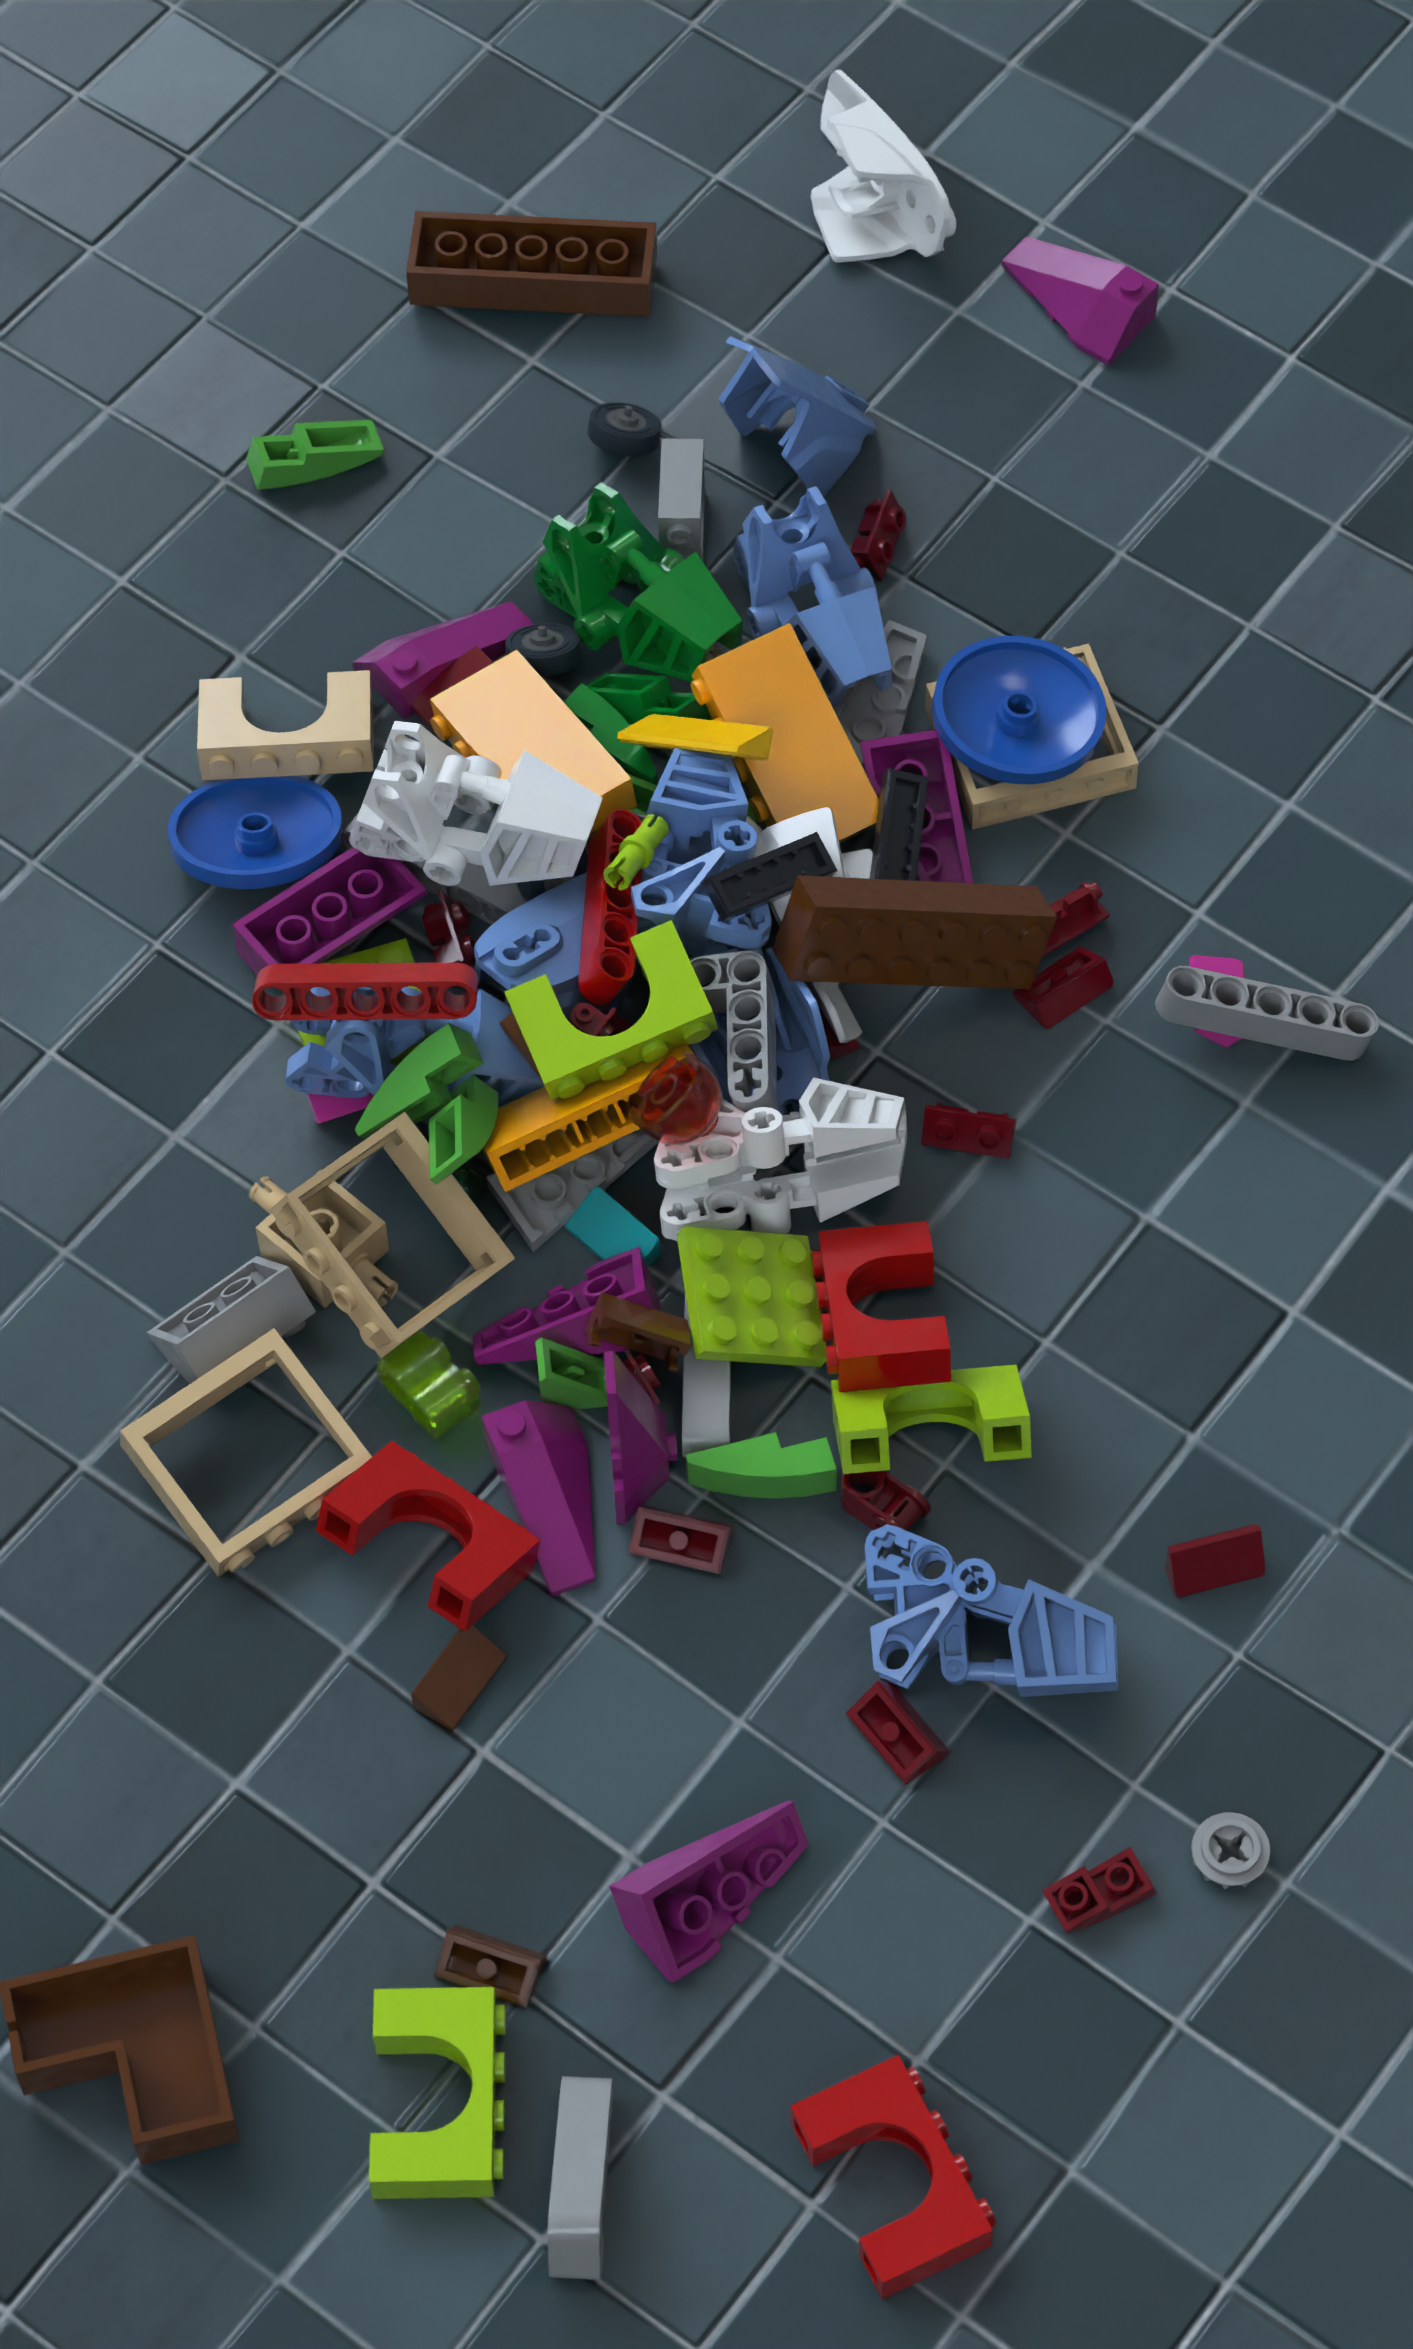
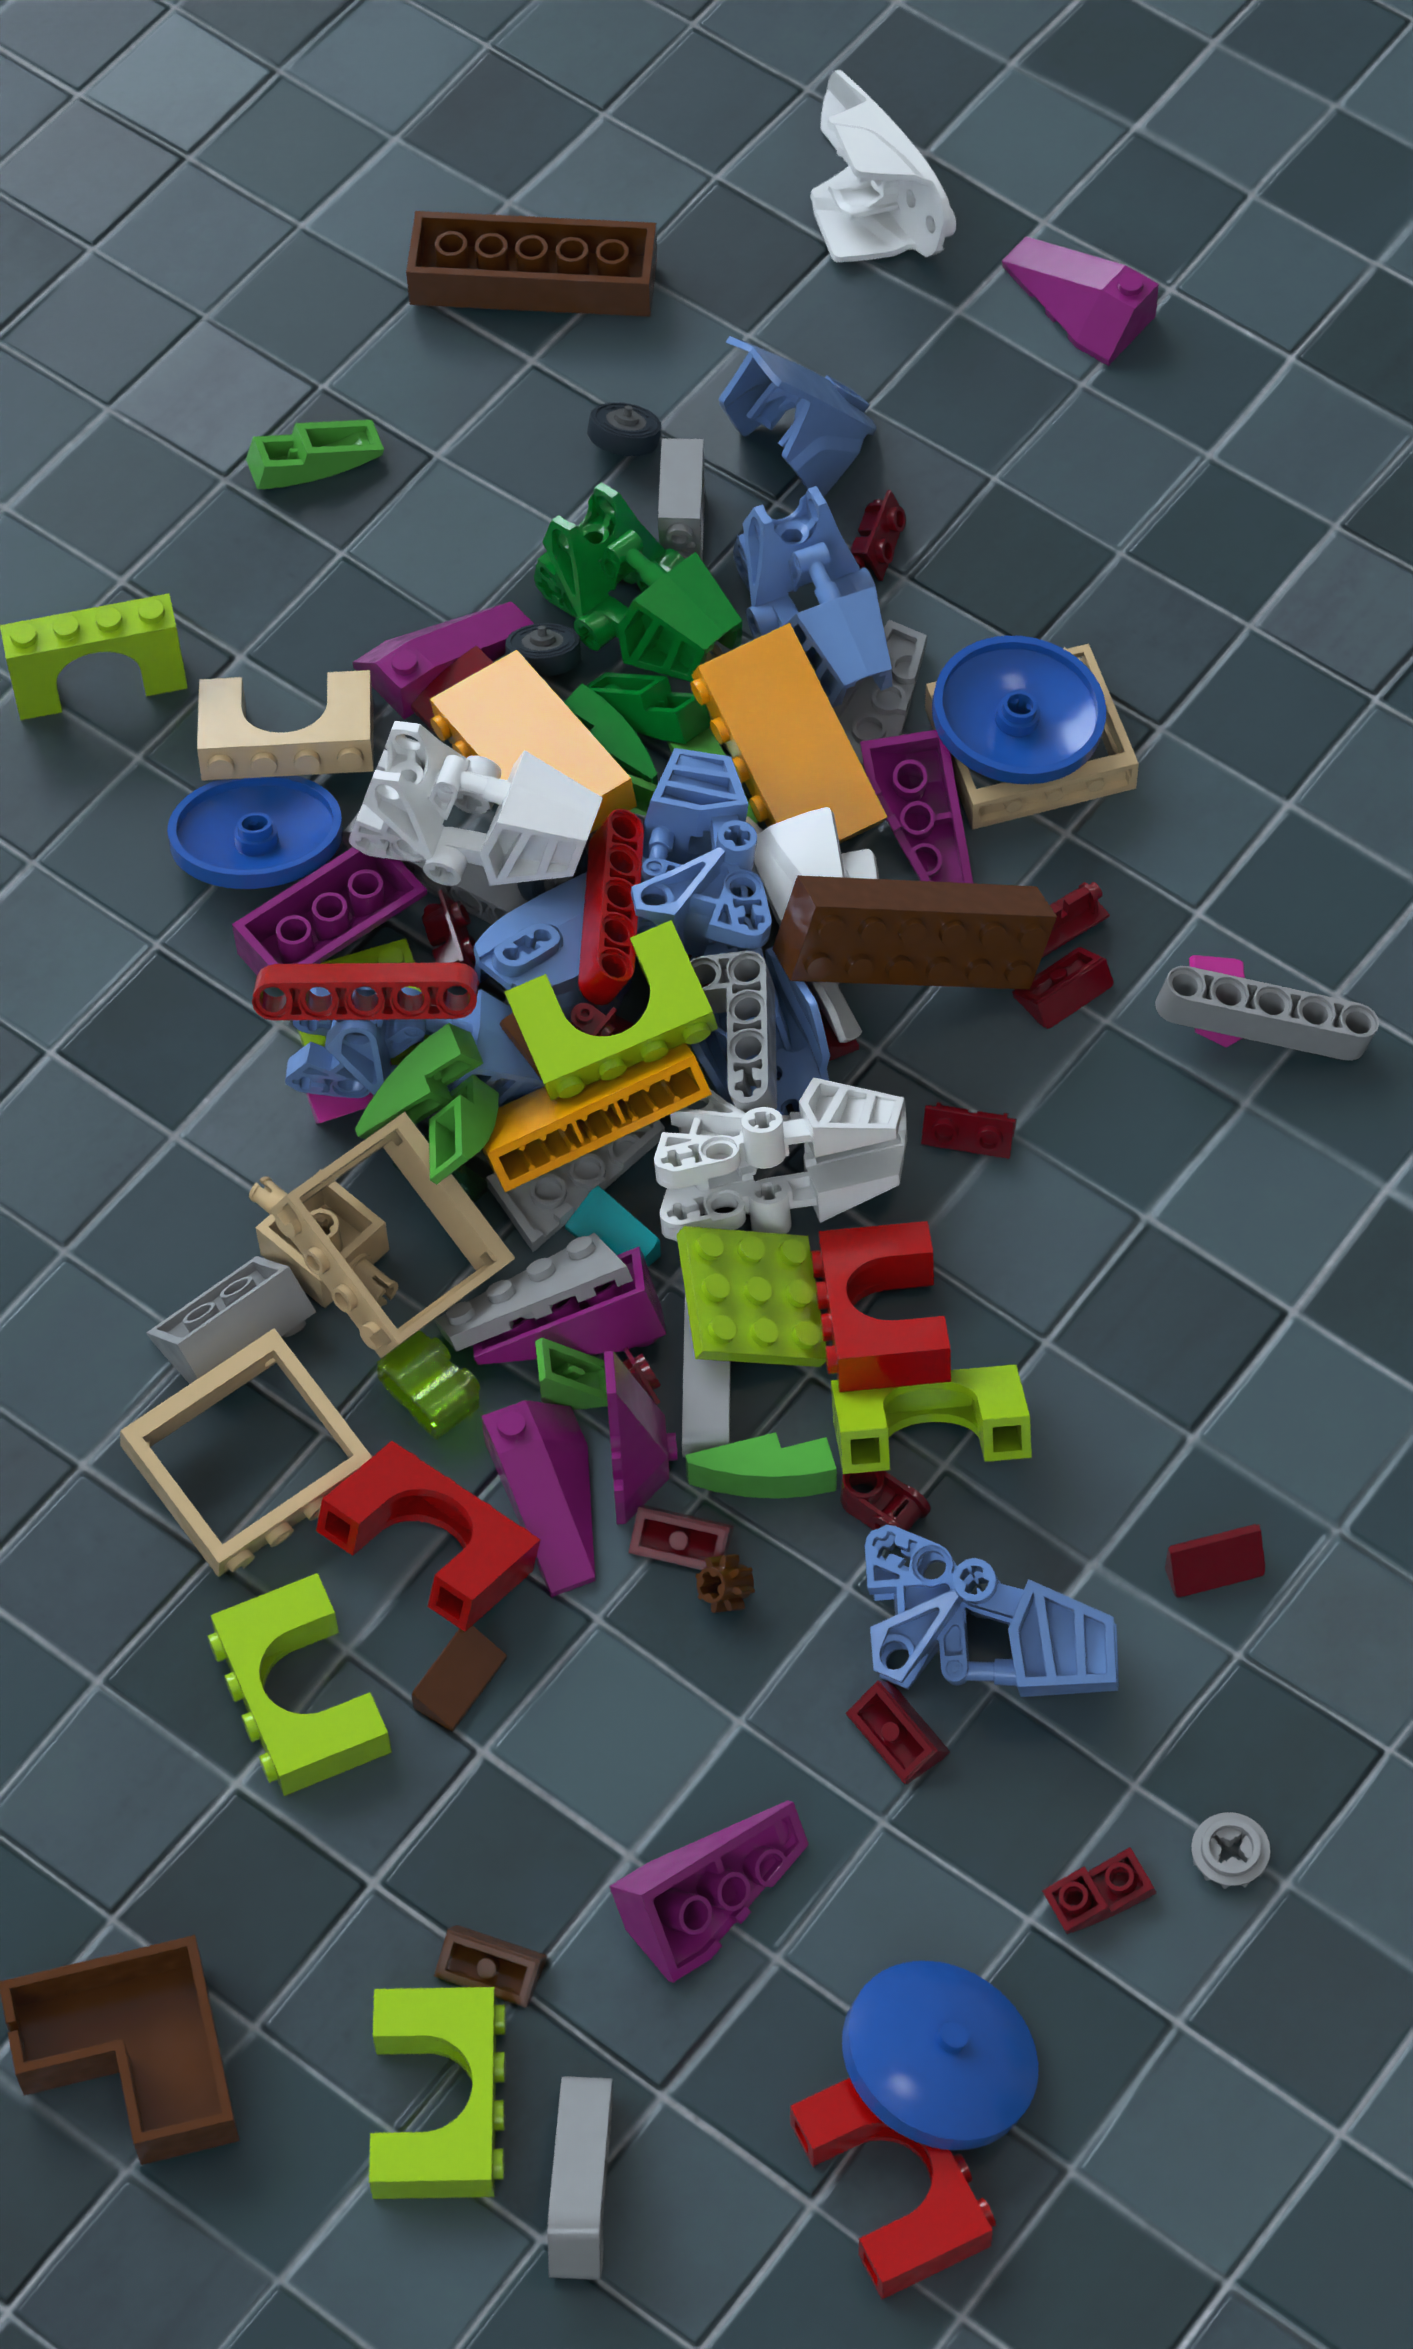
reddish brown hinge [584,1292,691,1373] -> none
lime pin [603,814,669,890] -> none
yellow slope [617,714,773,761] -> none
clear red cylinder [630,1051,723,1145] -> none
black plate [702,832,838,922] -> none
black plate [870,768,929,881] -> none
none -> lime arch [0,593,188,720]
none -> lime arch [207,1573,392,1796]
none -> light grey wing [435,1233,633,1352]
none -> reddish brown gear [695,1554,755,1613]
none -> blue dish [842,1961,1038,2150]

